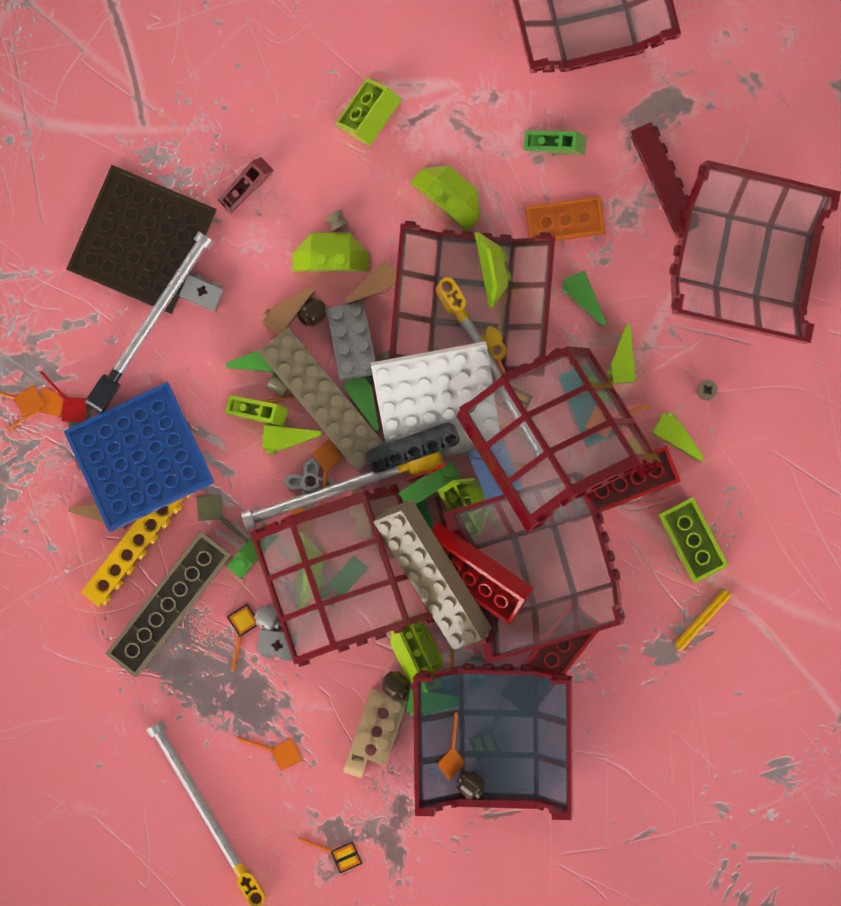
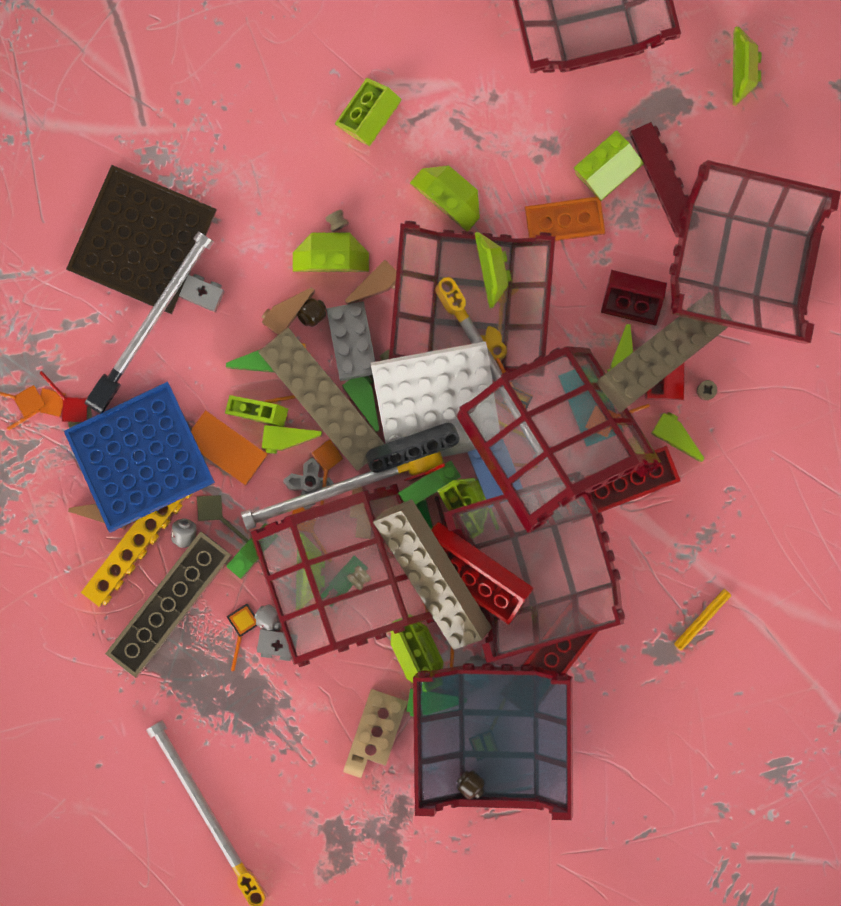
dark red slope [218,157,274,213] -> none
orange piece [237,737,302,771] -> none
dark tan beam [266,373,288,397] -> none
piece [298,837,362,874] -> none
dark brown head [381,671,410,700] -> none
orange piece [436,712,465,781] -> none
bright green slope [523,131,587,155] -> none
bright green slope [561,271,607,327] -> none
lime brick [657,497,729,584] -> none
none -> light grey head [171,518,197,548]
none -> orange tile [191,410,268,486]
none -> dark tan wheel [347,566,371,590]
none -> lime slope [574,130,644,201]
none -> dark tan brick [596,294,731,413]
none -> dark red slope [601,270,667,326]
none -> red slope [645,362,685,400]
none -> lime wedge [733,27,762,106]

